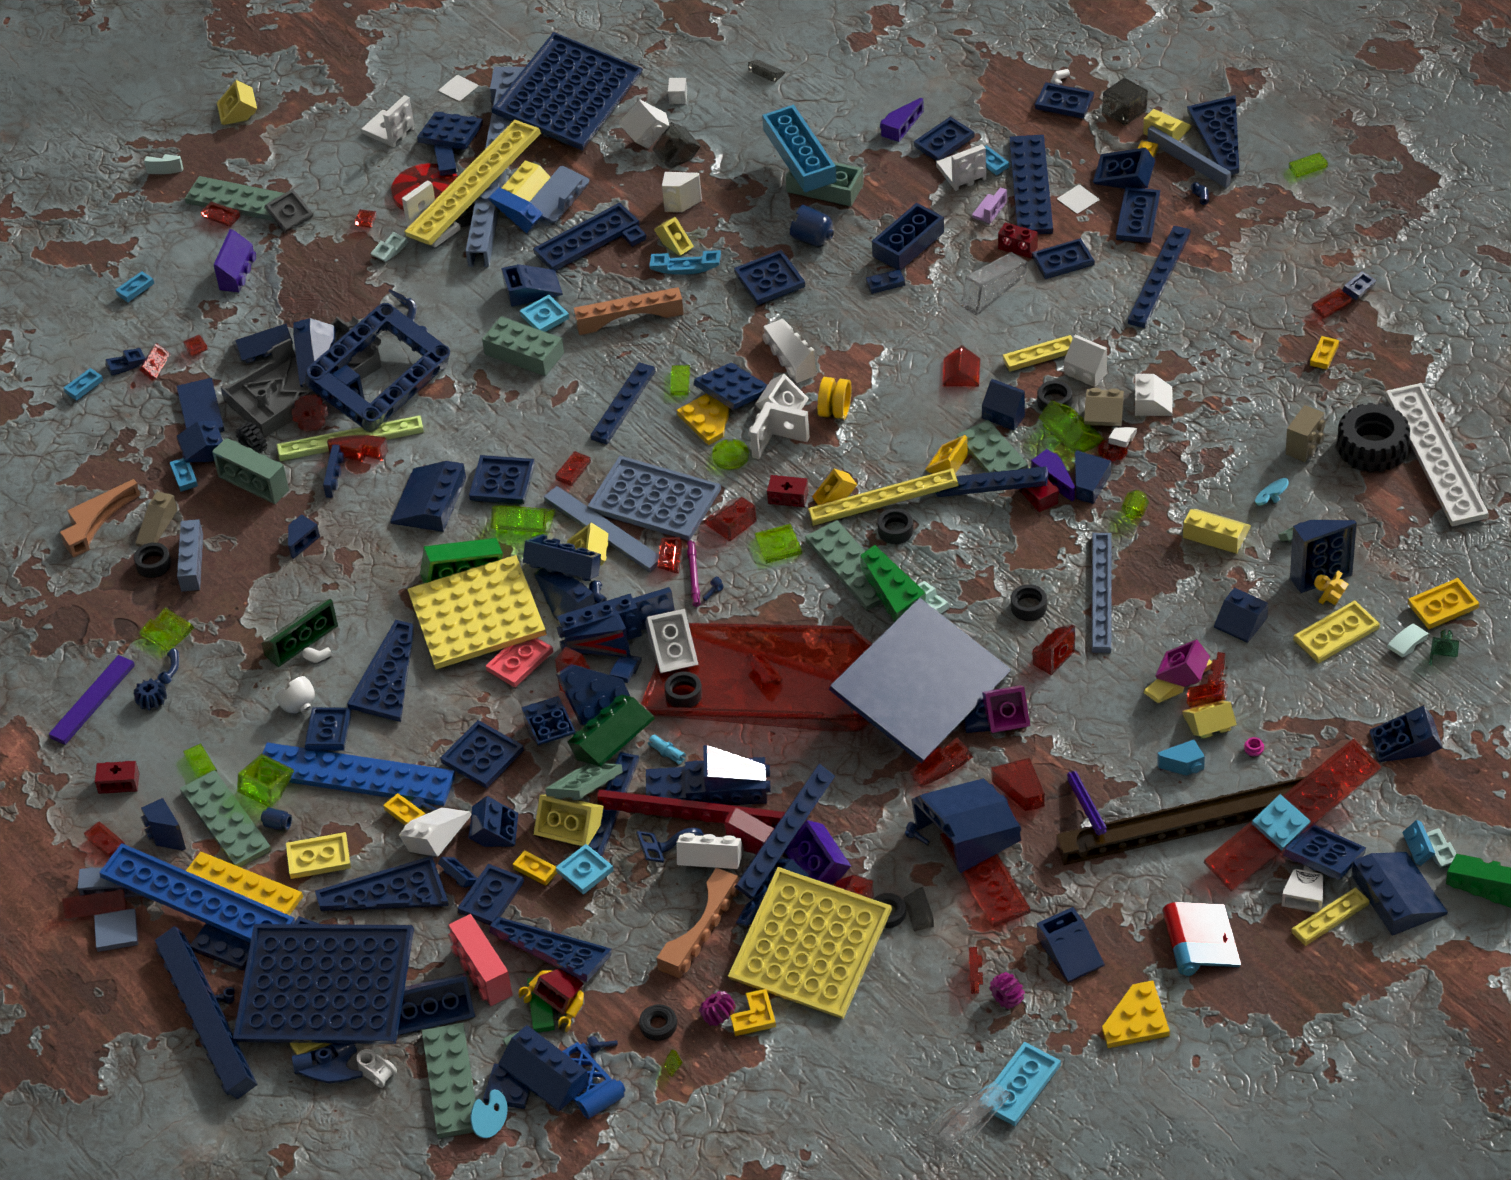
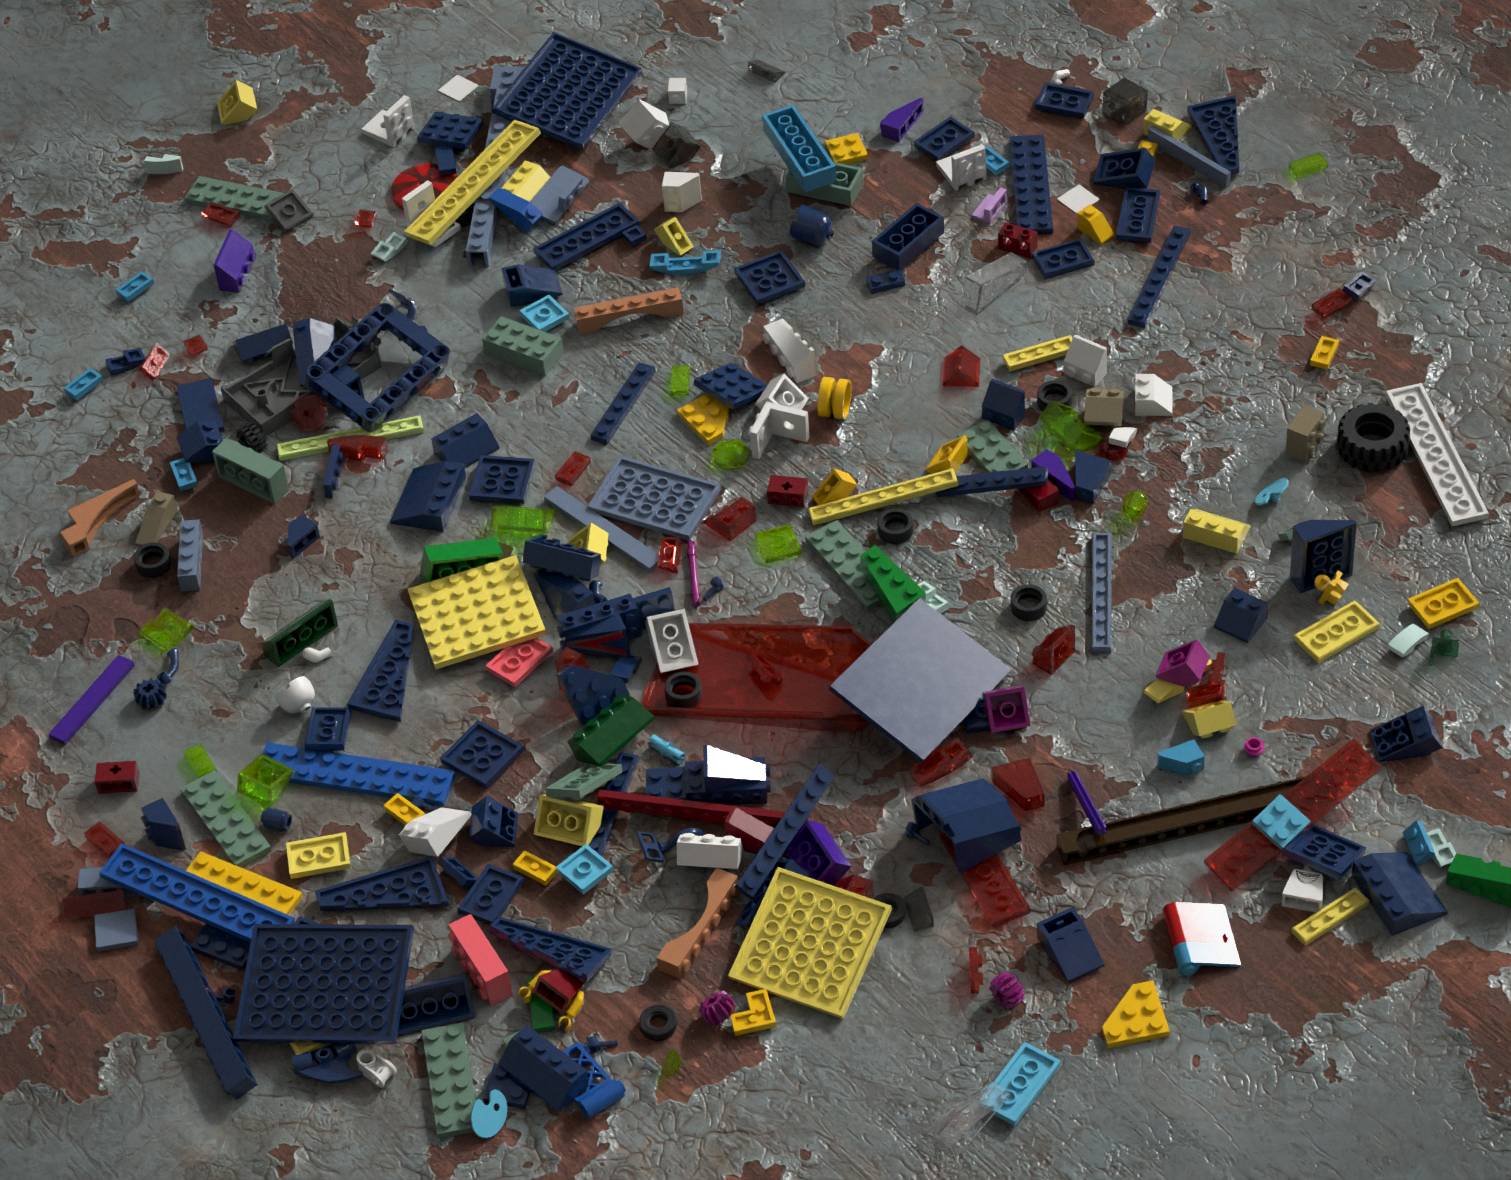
dark blue slope [521,696,576,745] -> none
none -> dark blue slope [431,413,500,468]
none -> yellow plate [825,133,868,165]
none -> yellow slope [1077,204,1114,245]

